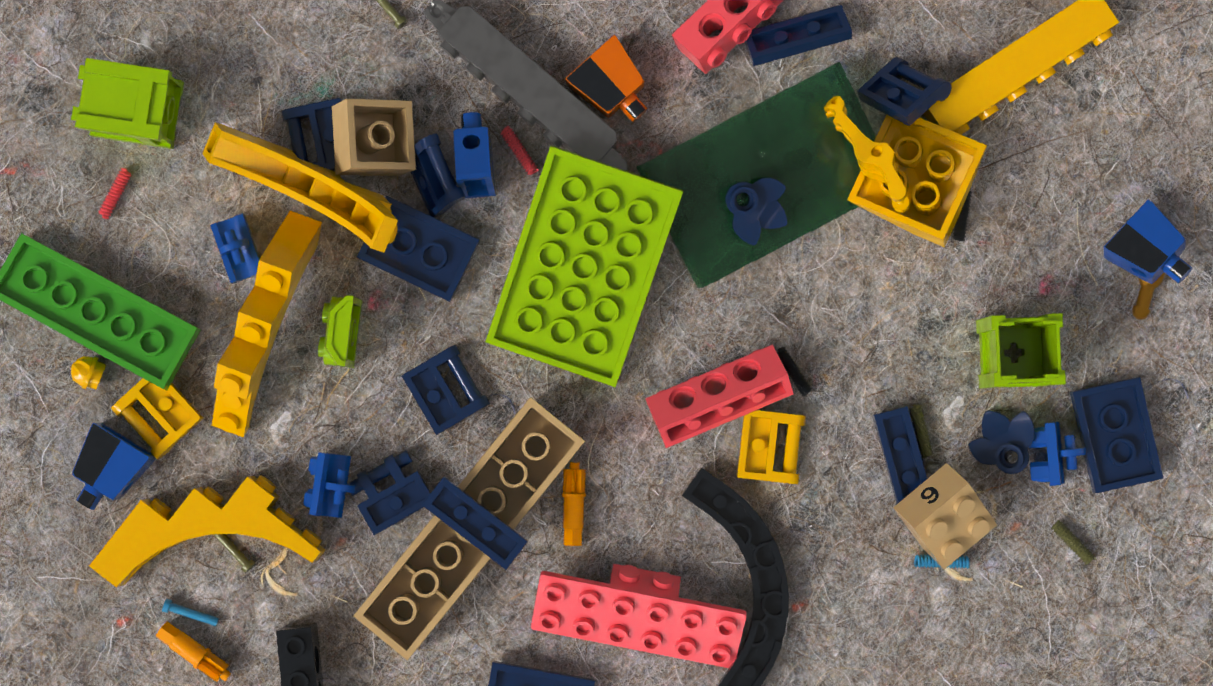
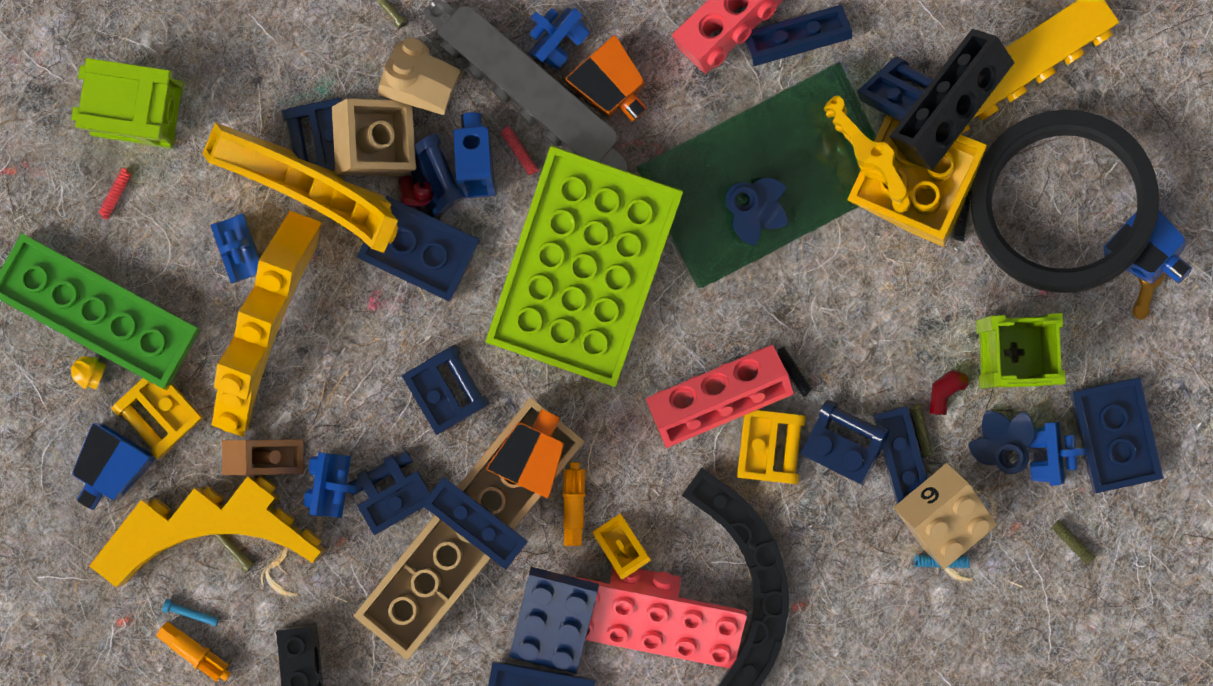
lime slope [318,295,362,368] -> none
none -> medium nougat slope [222,439,304,475]
none -> tan slope [378,38,463,115]
none -> dark red arm [398,175,433,206]
none -> torso [486,409,564,499]
none -> dark blue plate [509,567,599,674]
none -> blue hips [528,7,590,69]
none -> yellow slope [592,513,651,580]
none -> dark blue plate [800,399,890,486]
none -> black brick [889,29,1015,171]
none -> dark red arm [929,370,969,415]
none -> black tyre [971,110,1159,293]

